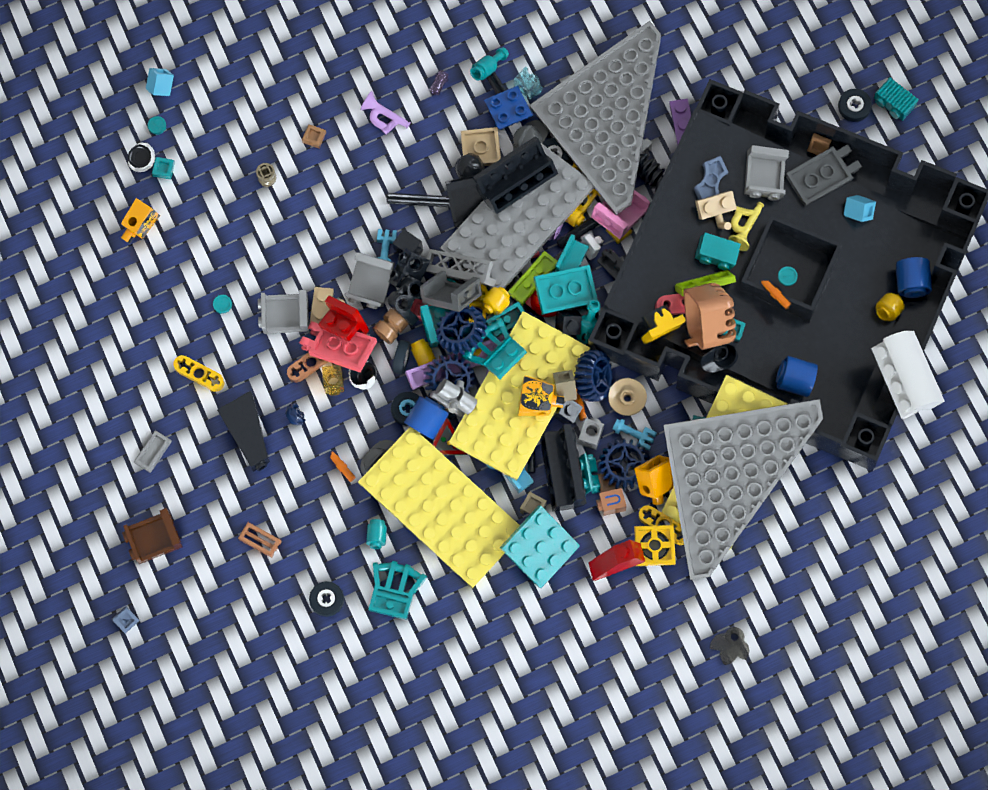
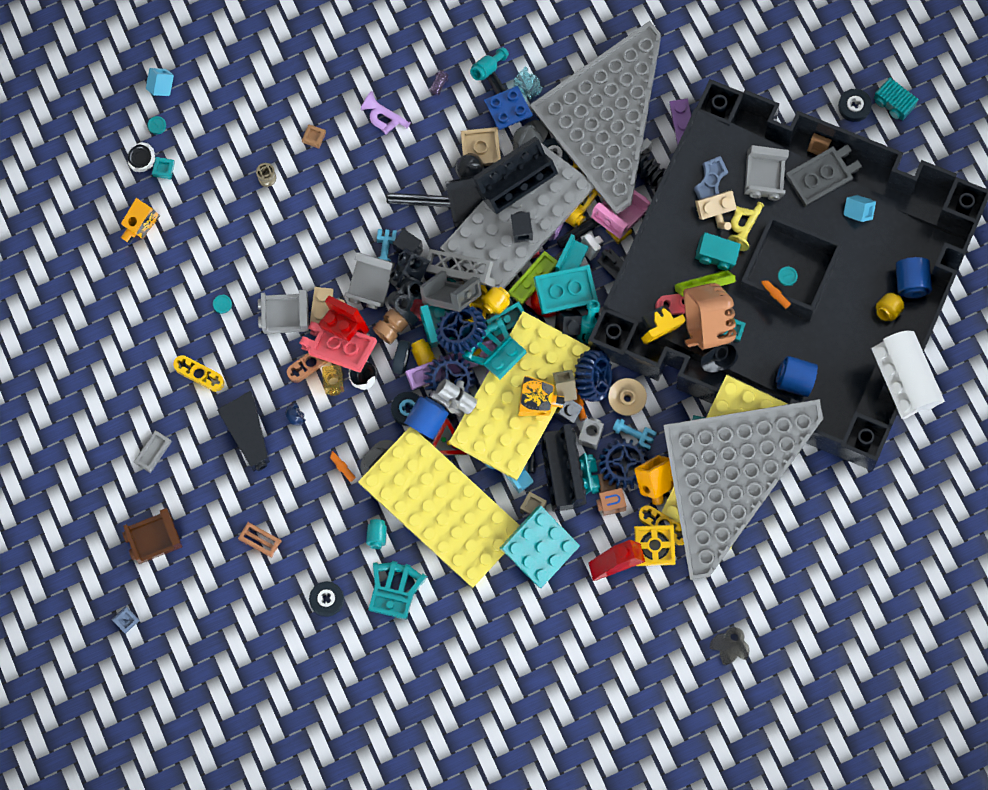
none -> black brick [511,211,533,243]

